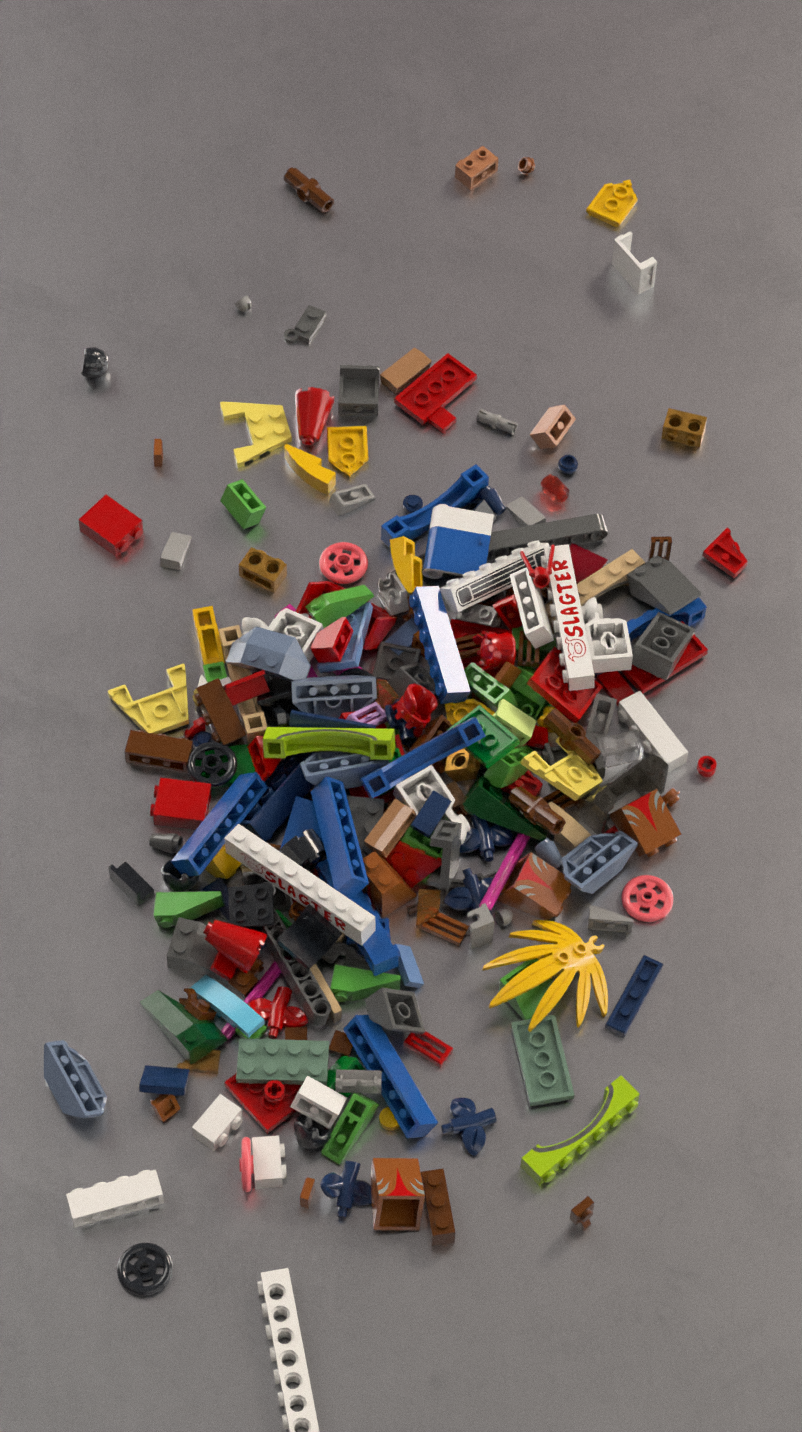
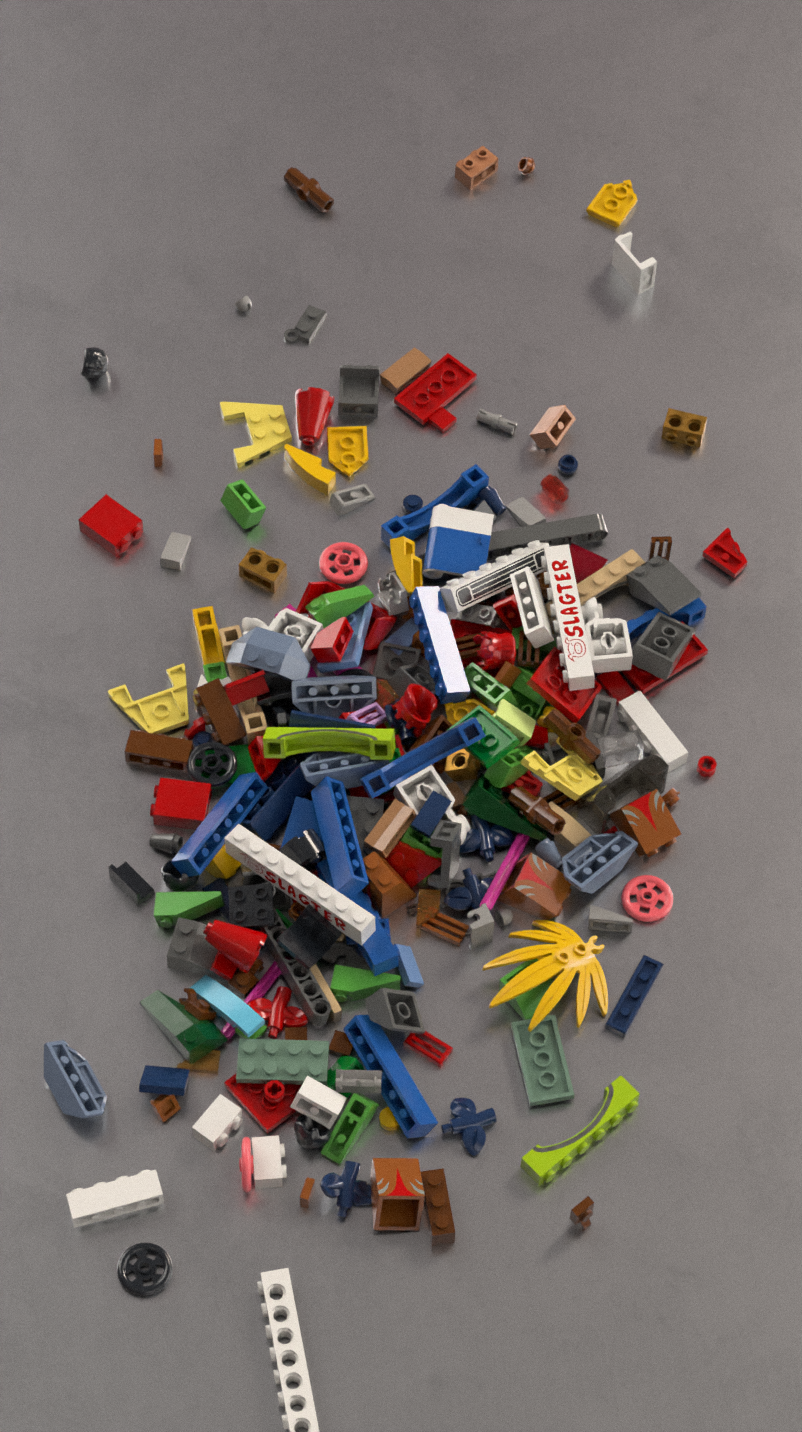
red plant [520,544,555,589] -> none

